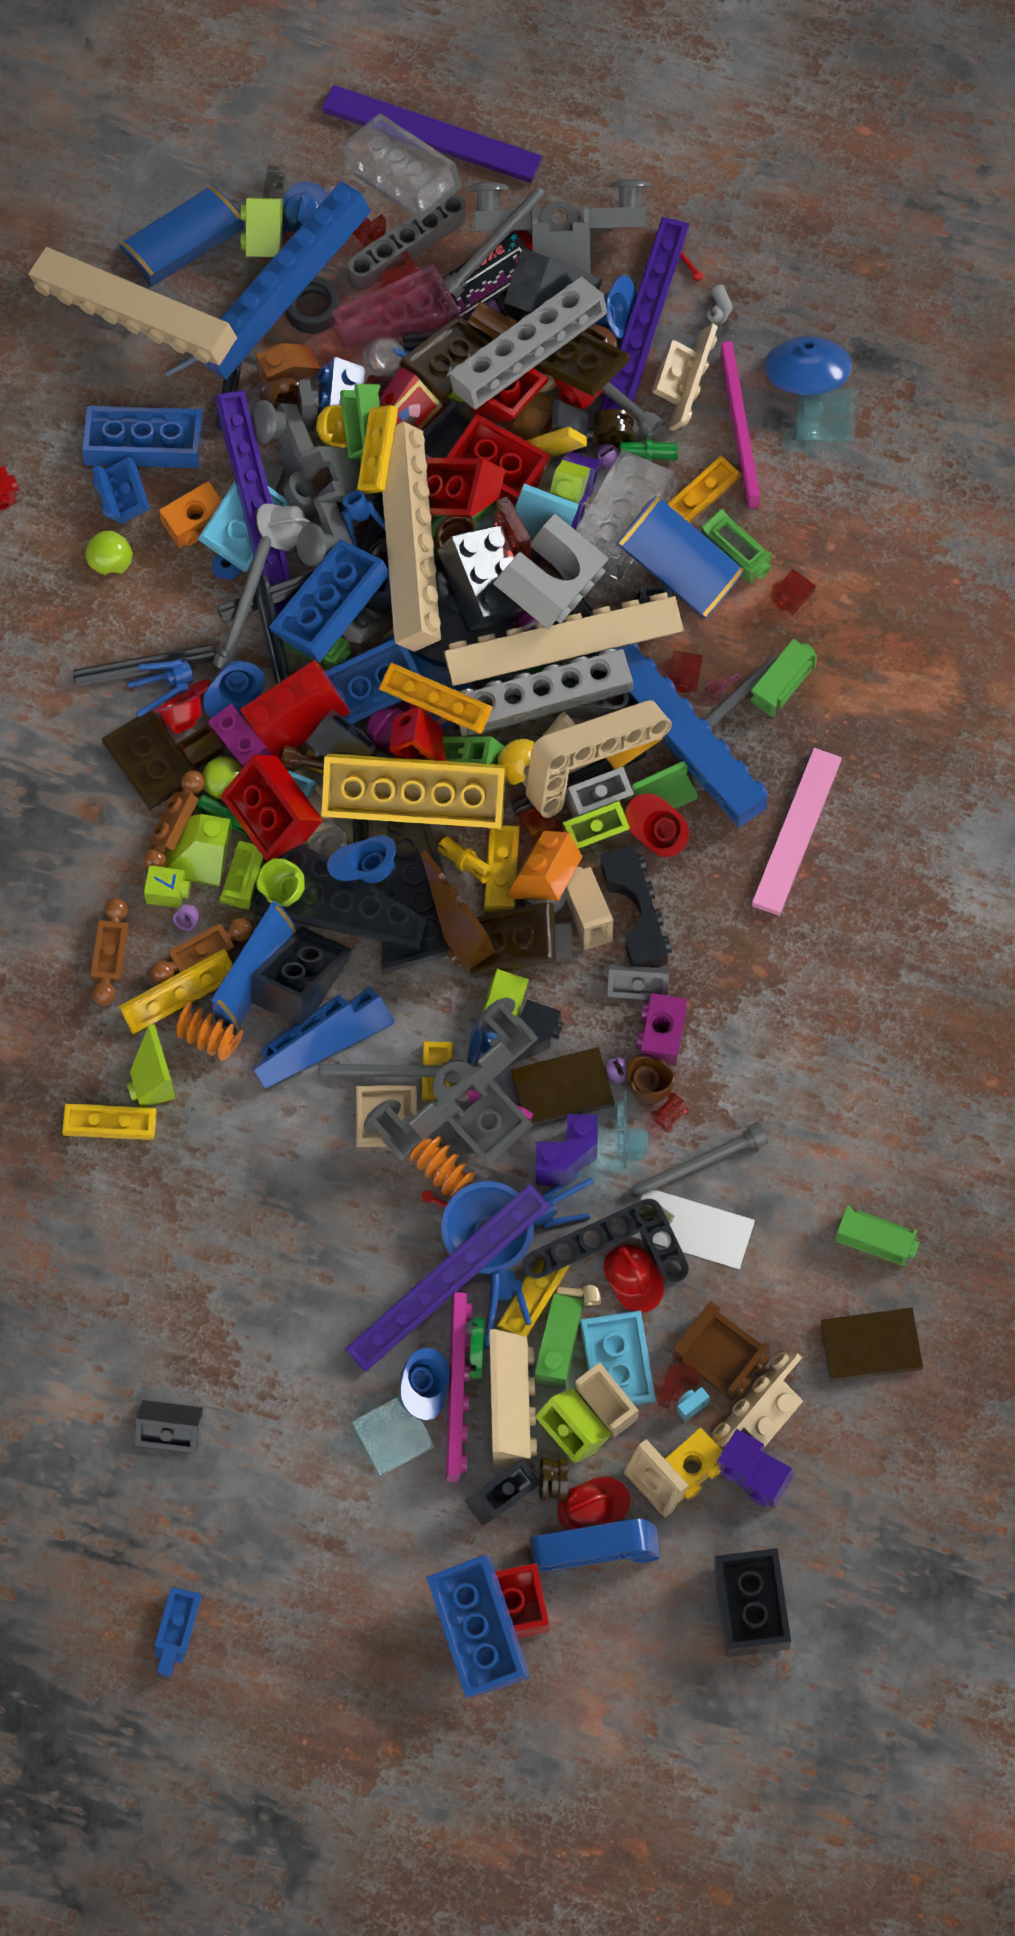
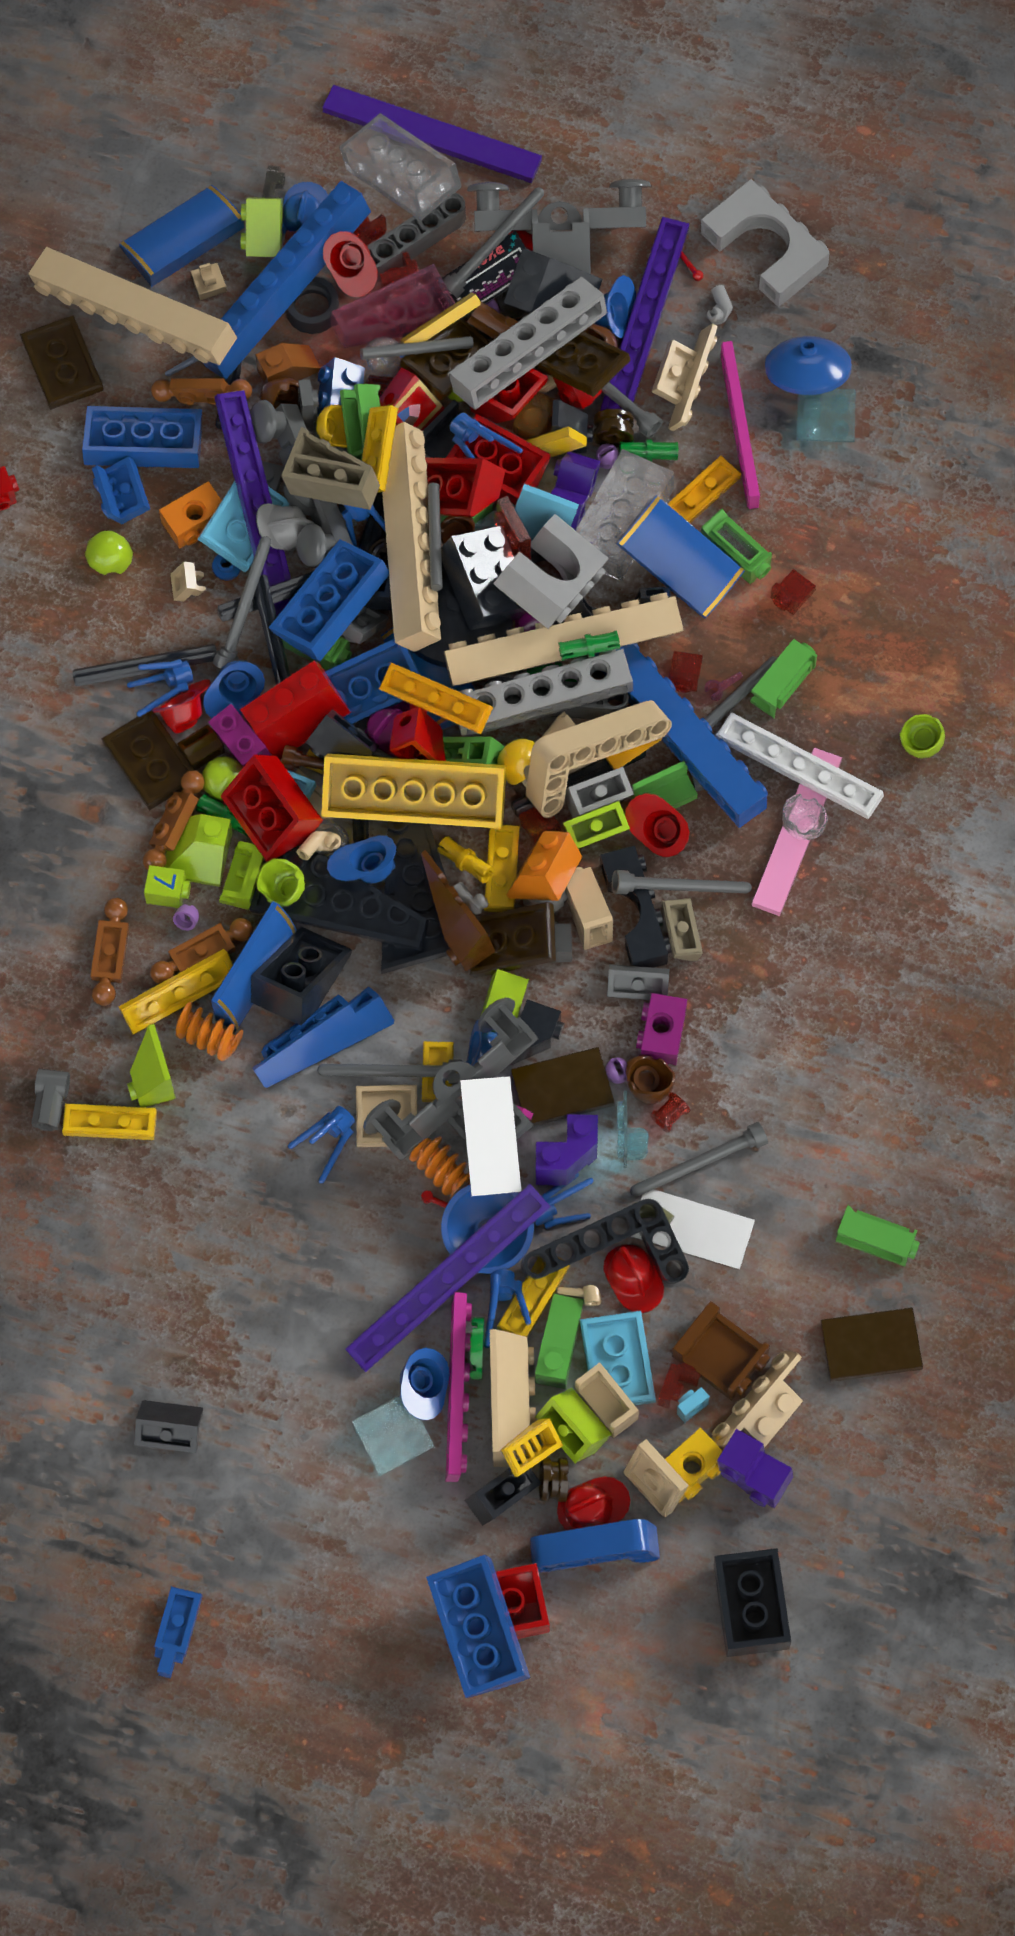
lime brick [550,460,591,504] -> none
none -> dark brown tile [20,315,104,410]
none -> dark grey piece [31,1068,70,1131]
none -> dark orange plate [151,378,252,405]
none -> tan tile [171,562,206,602]
none -> tan tile [190,263,227,300]
none -> dark tan wedge [281,427,380,510]
none -> blue plant [288,1105,355,1184]
none -> tan arm [297,831,341,860]
none -> red piece [323,231,378,297]
none -> dark grey bar [360,336,473,360]
none -> yellow tile [401,293,481,344]
none -> dark grey bar [428,483,442,591]
none -> blue plant [450,412,523,458]
none -> light grey arm [453,882,488,915]
none -> white sticker [460,1076,521,1196]
none -> yellow slope [501,1418,563,1477]
none -> green pin [558,630,620,661]
none -> dark grey piece [612,870,752,895]
none -> dark tan slope [661,898,703,961]
none -> light grey arch [700,179,830,308]
none -> white tile [716,712,884,819]
none -> clear hair [782,794,828,840]
none -> lime hair [900,714,945,758]

